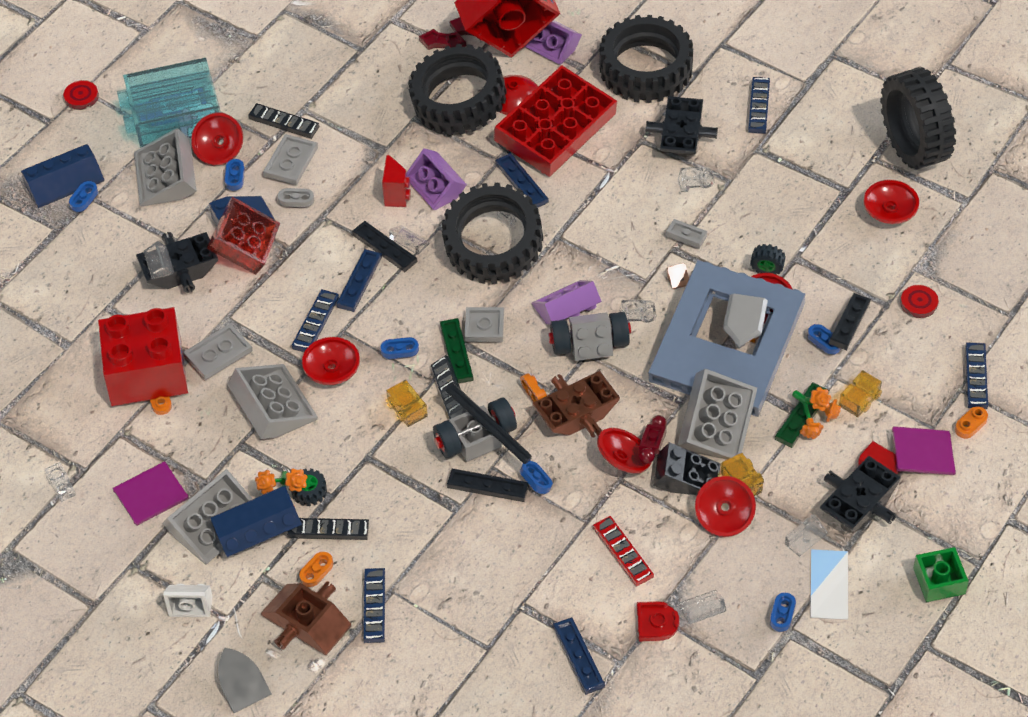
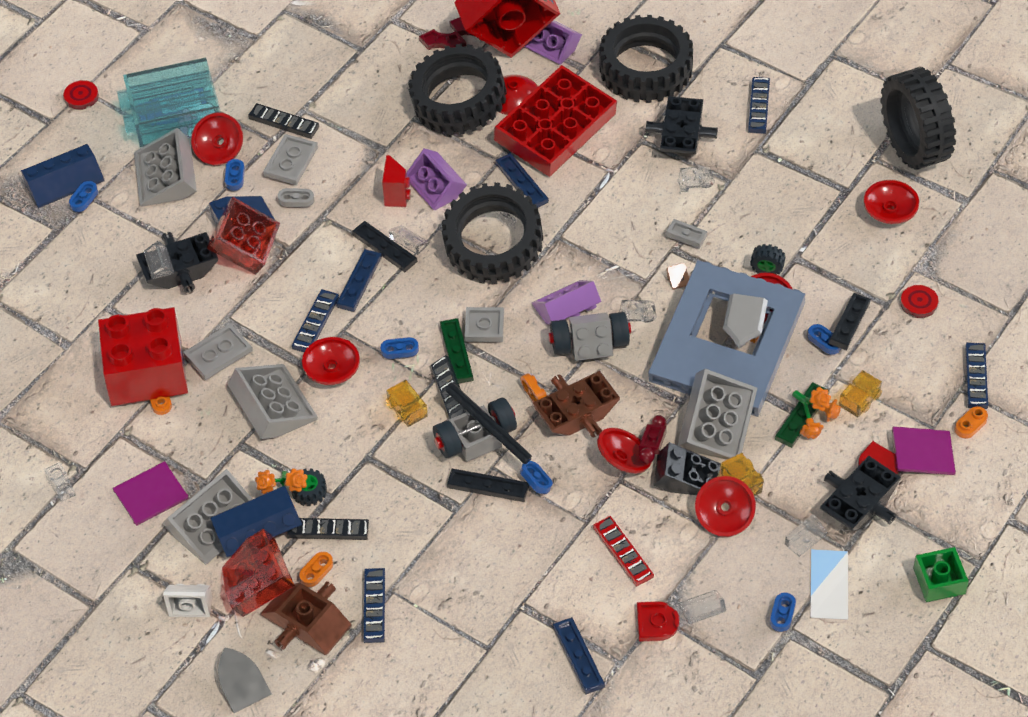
none -> clear red slope [222,528,295,617]

